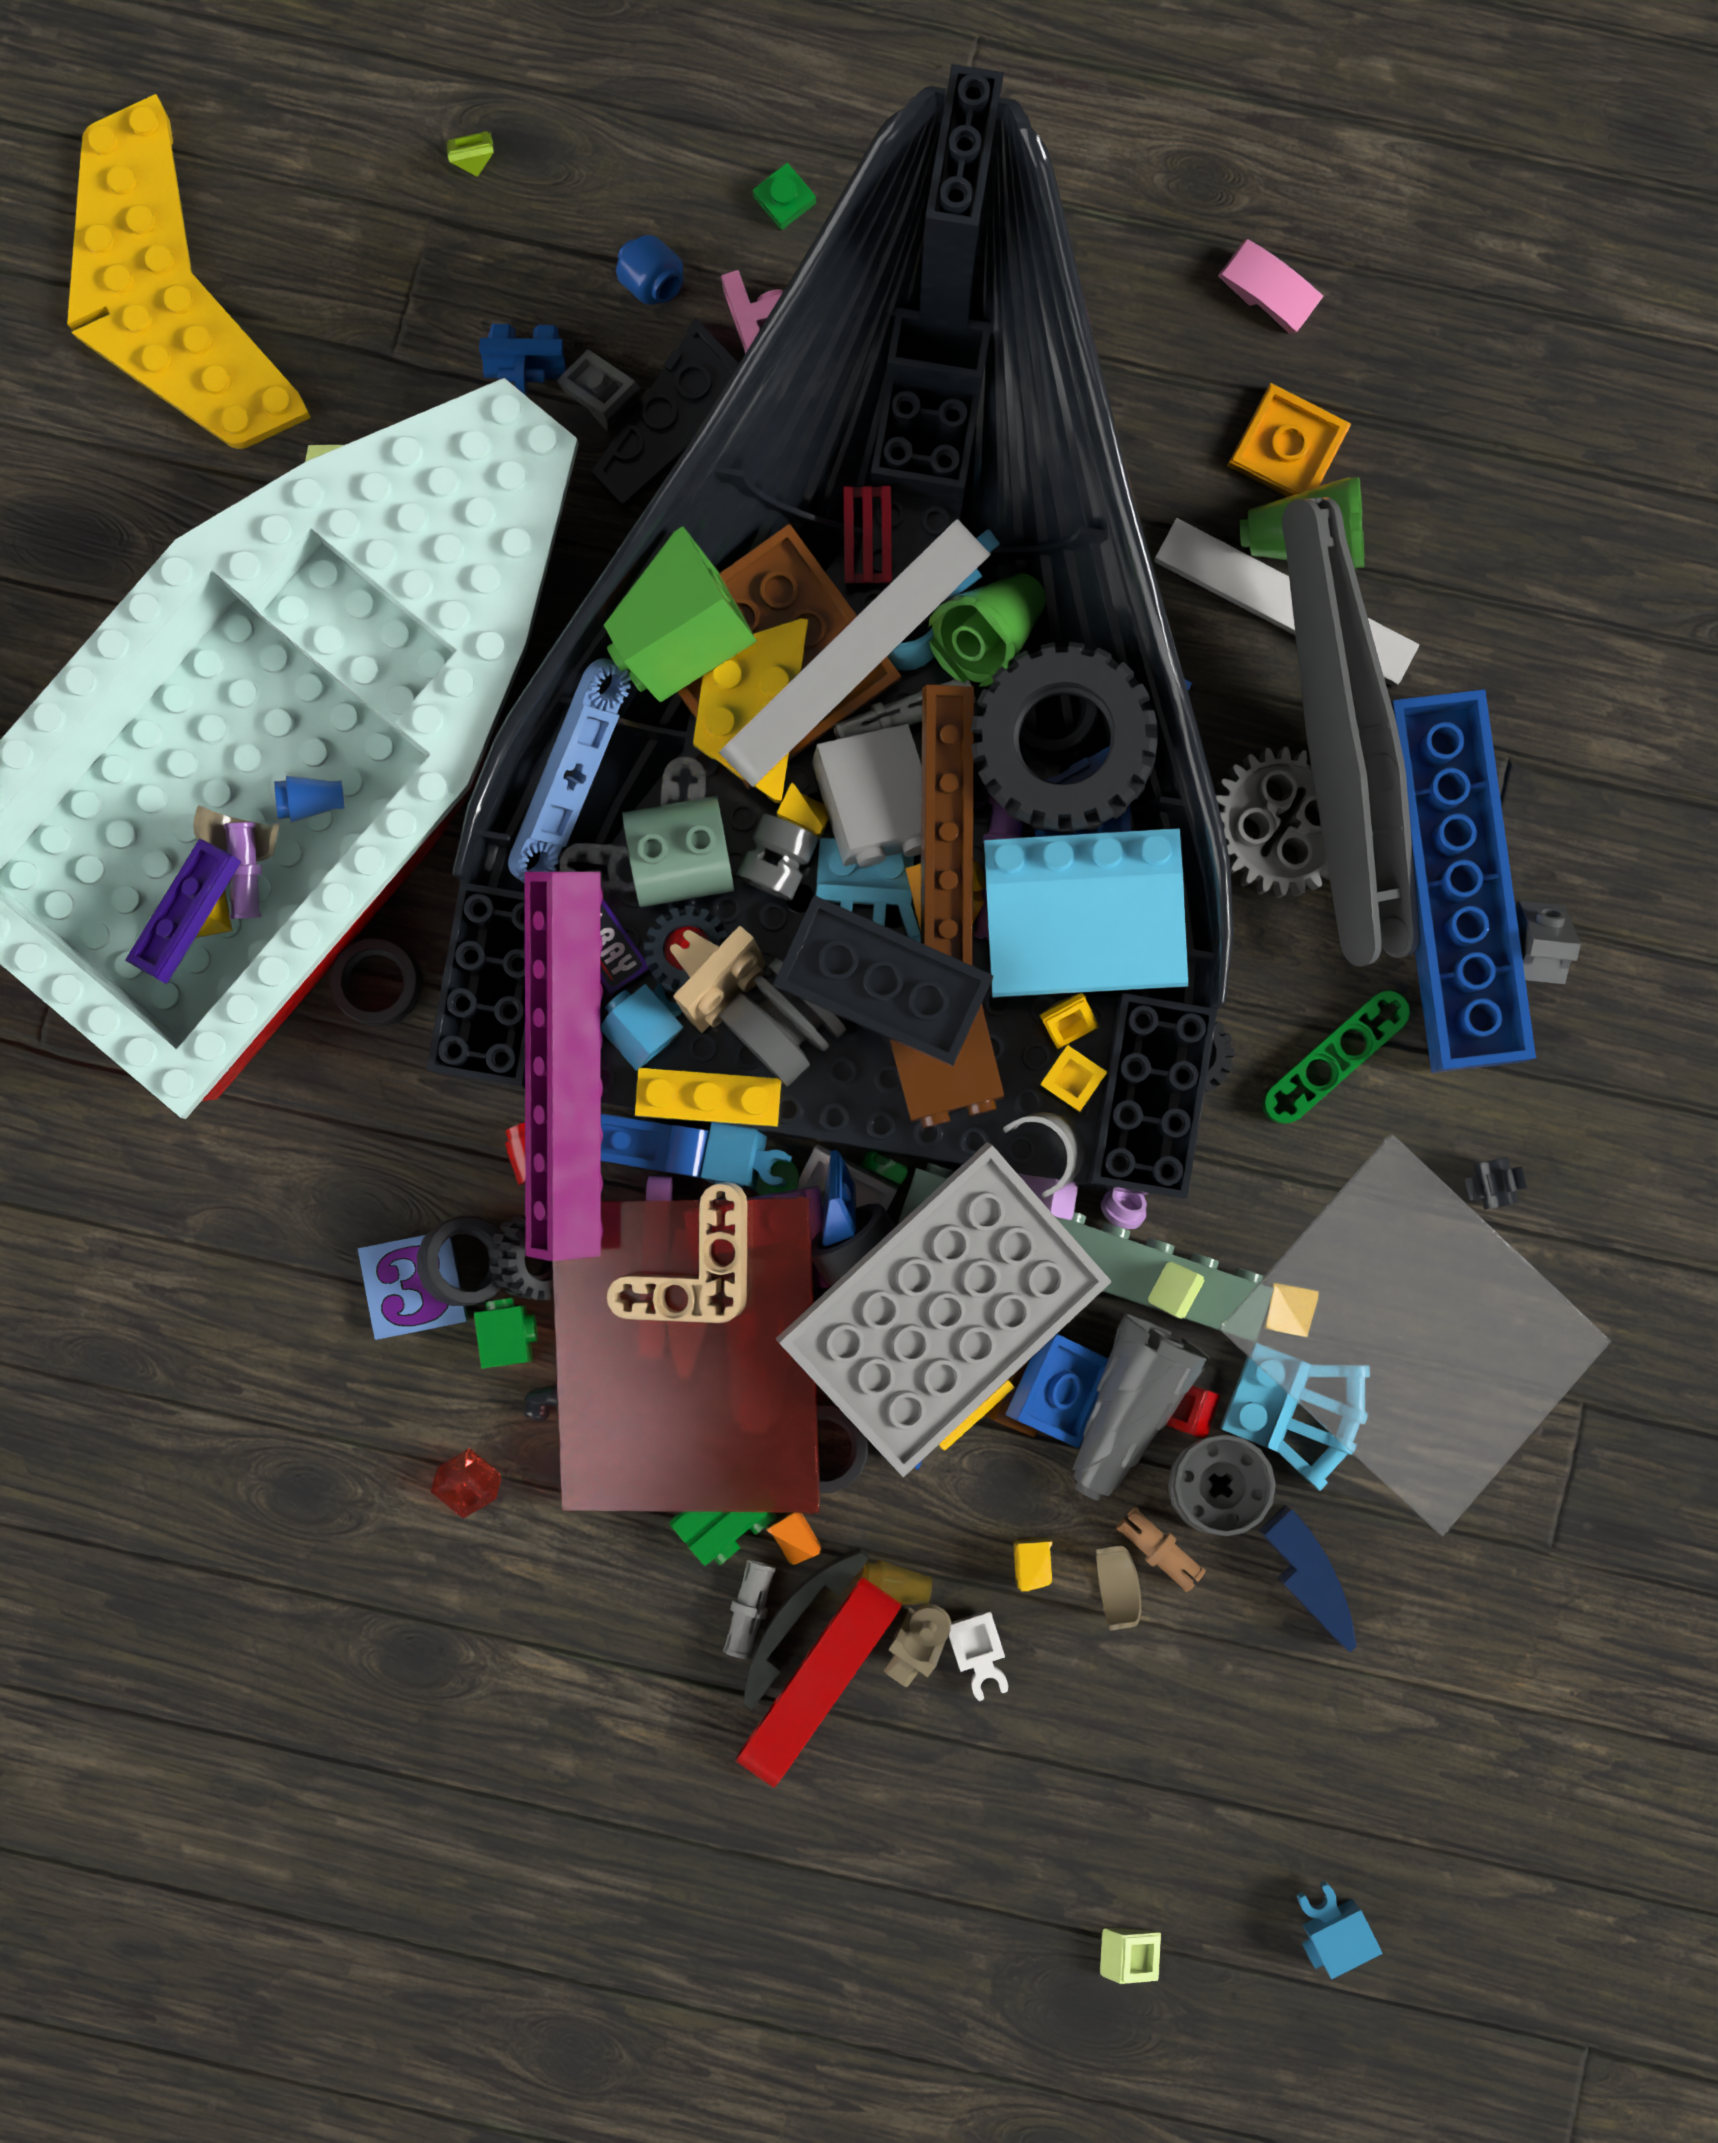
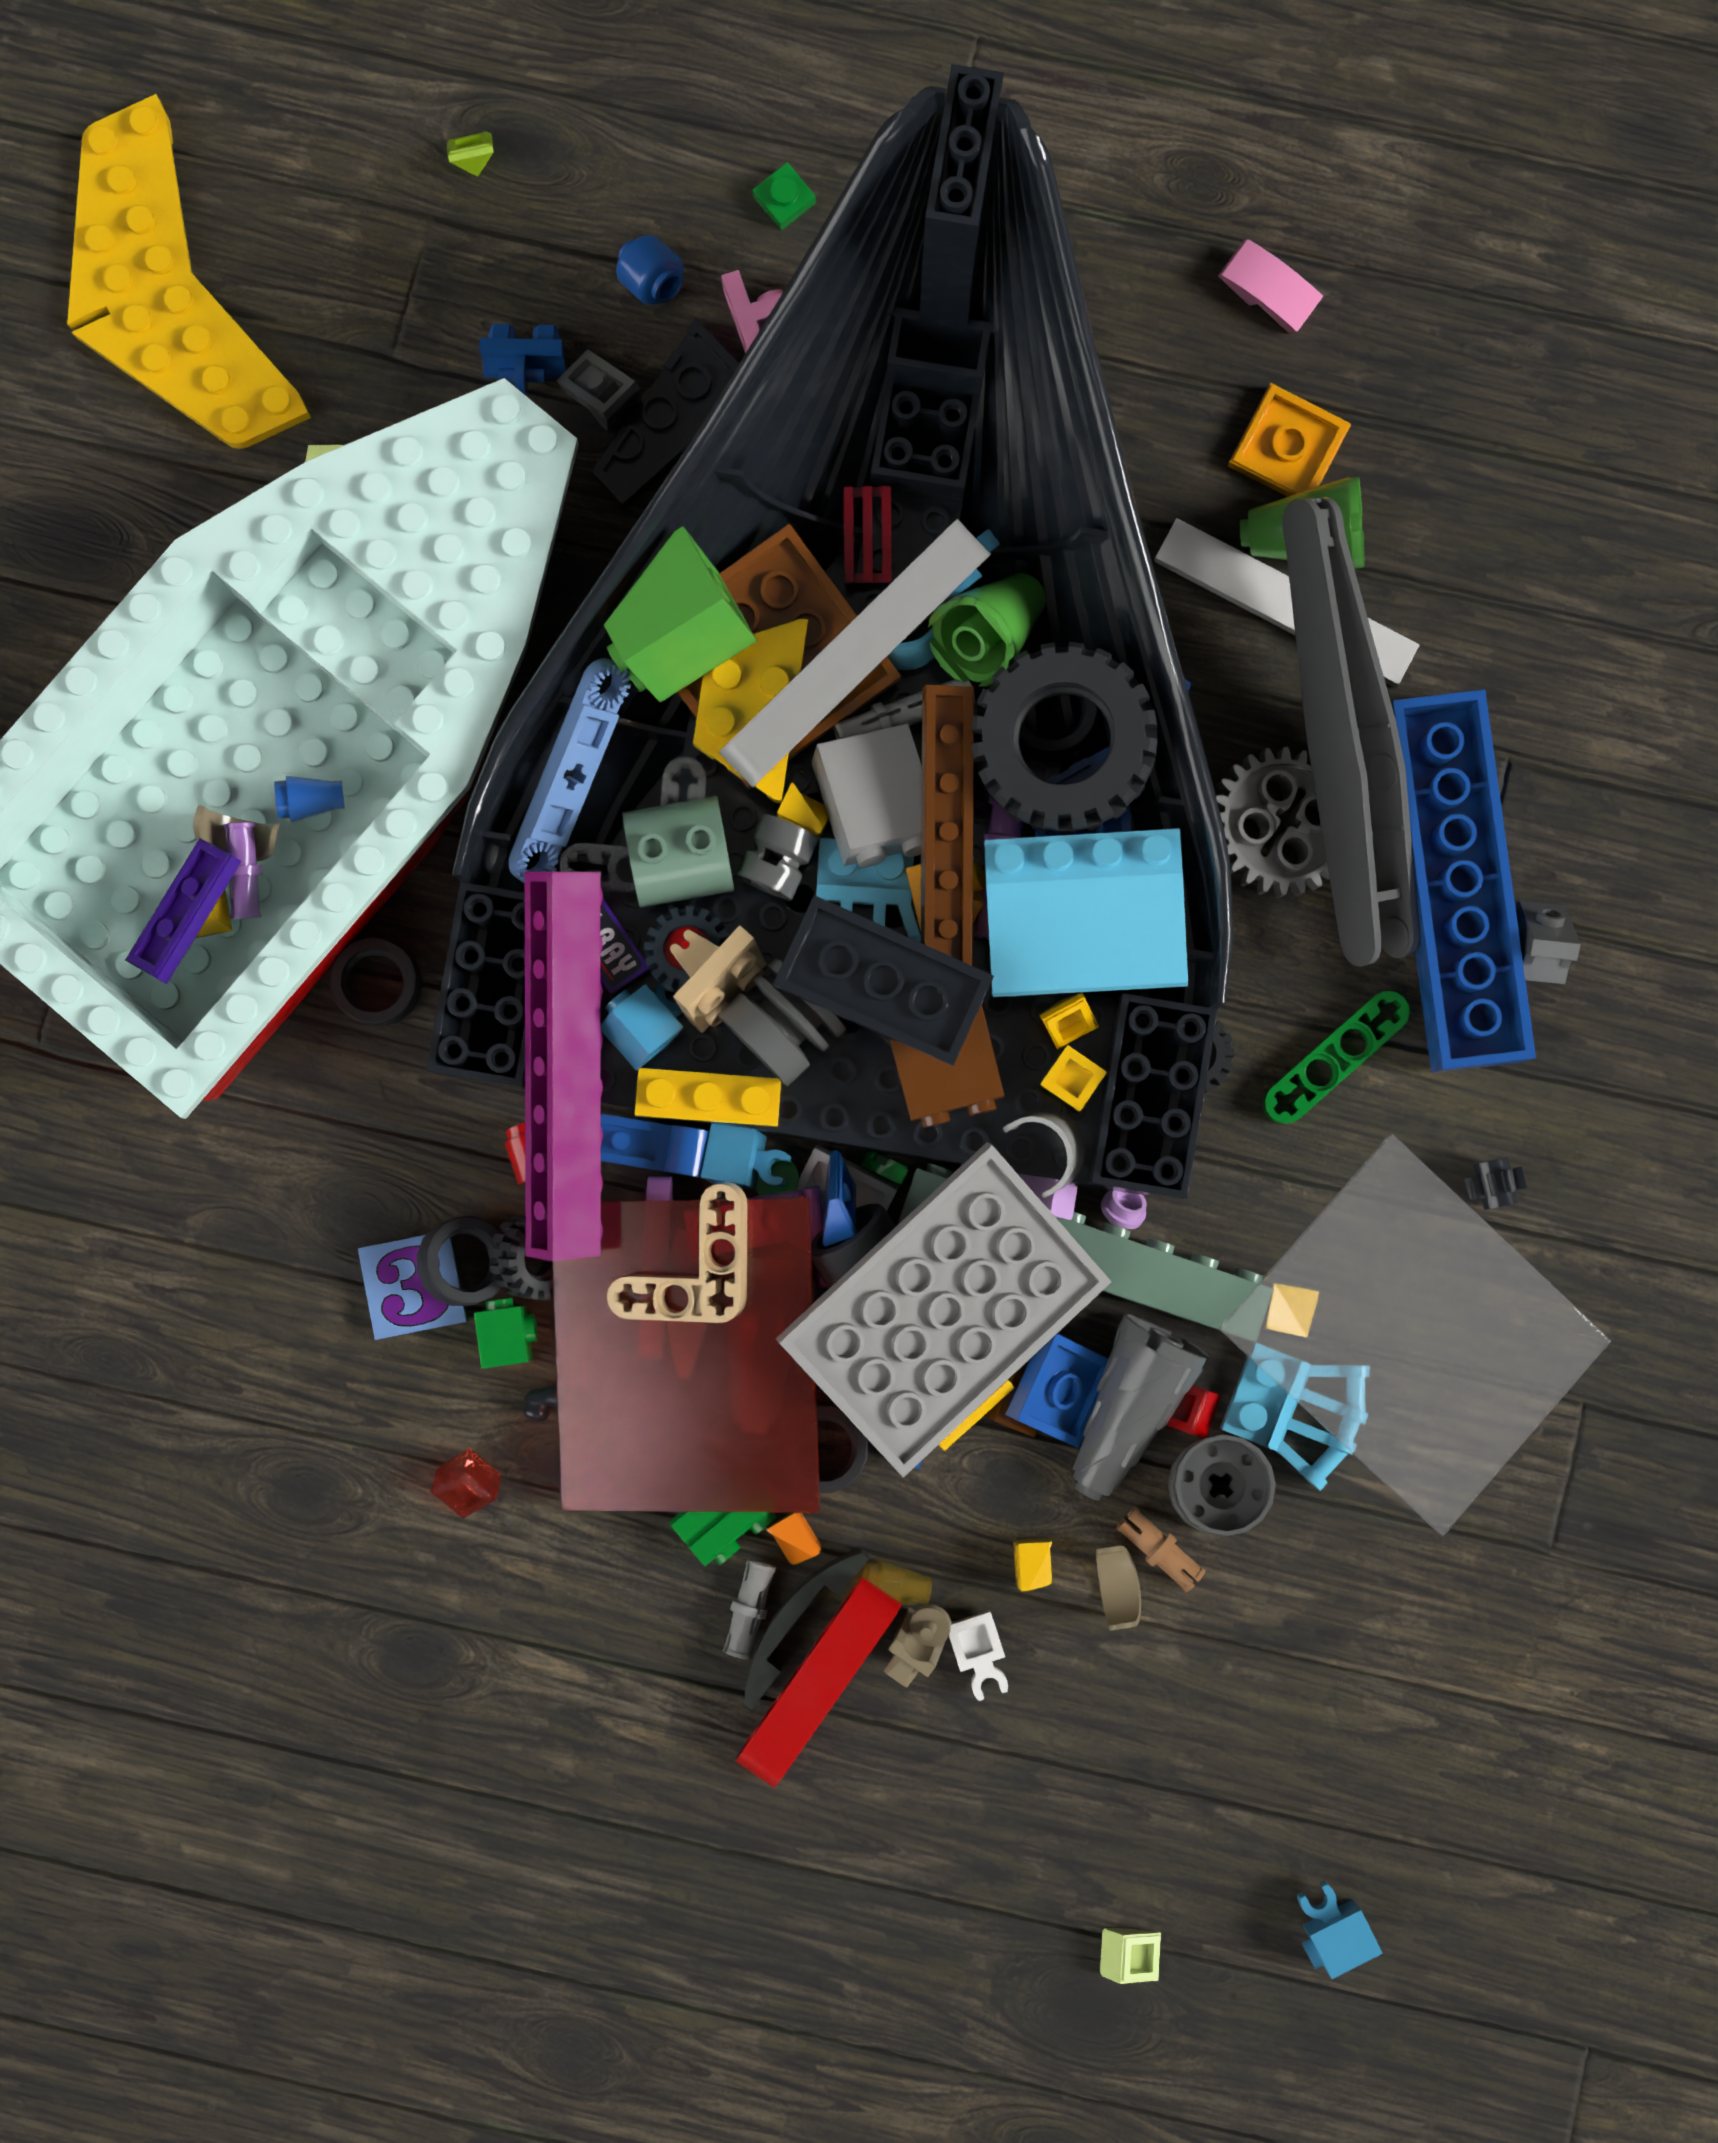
yellowish green slope [1148,1262,1205,1319] -> none
dark blue slope [1259,1505,1357,1652] -> none

